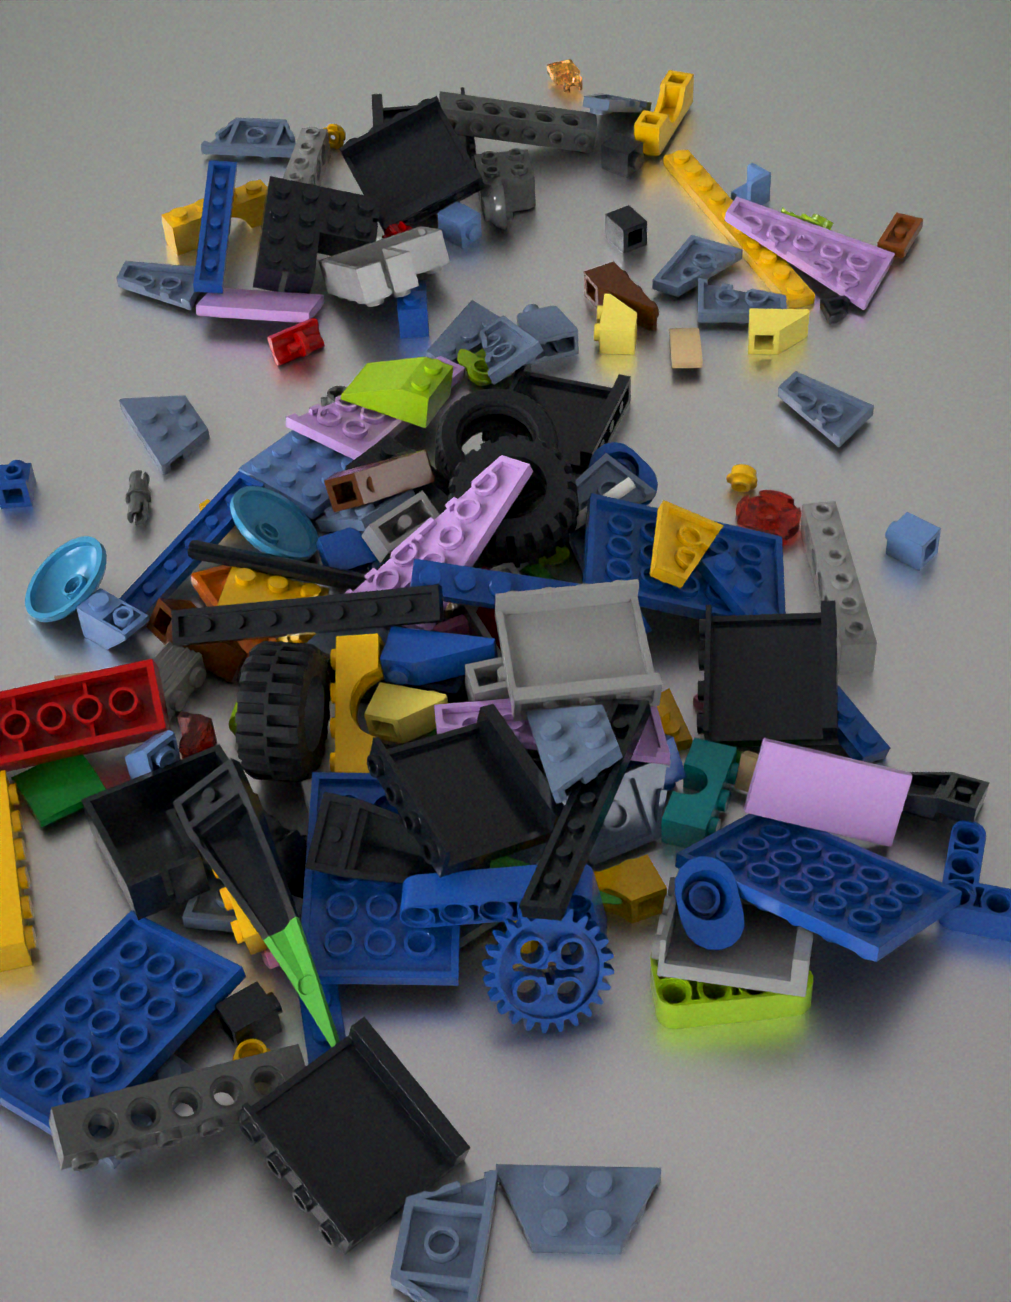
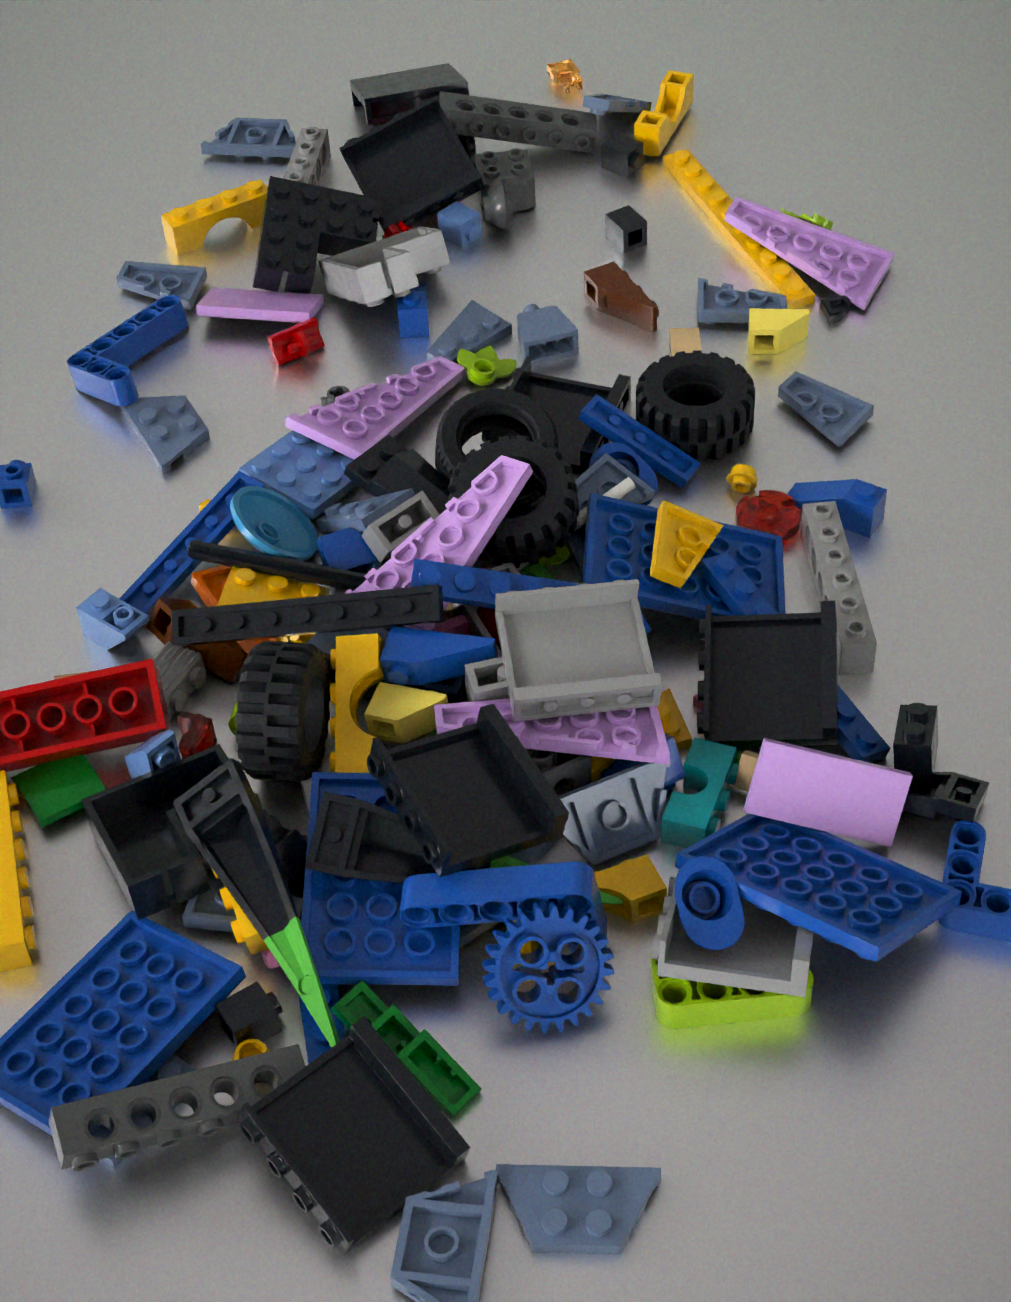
dark azure dish [25,536,107,622] -> none
dark grey pin [125,470,151,525] -> none
blue plate [193,160,237,293] -> none
yellow plate [323,124,346,150] -> none
slope [324,449,436,512] -> none
lime slope [341,357,454,428] -> none
sand blue wing [480,315,544,385] -> none
black plate [520,699,651,921] -> none
sand blue wing [526,705,623,804] -> none
light yellow slope [594,294,637,355] -> none
sand blue wing [652,235,743,297] -> none
medium blue panel [731,163,771,205] -> none
dark orange plate [877,212,923,259] -> none
medium blue brick [885,512,941,571] -> none
none -> blue beam [67,295,188,406]
none -> green slope [331,980,482,1118]
none -> black panel [350,63,469,125]
none -> blue plate [578,394,701,489]
none -> black tyre [636,350,755,462]
none -> blue slope [781,479,887,538]
none -> black brick [893,703,938,783]

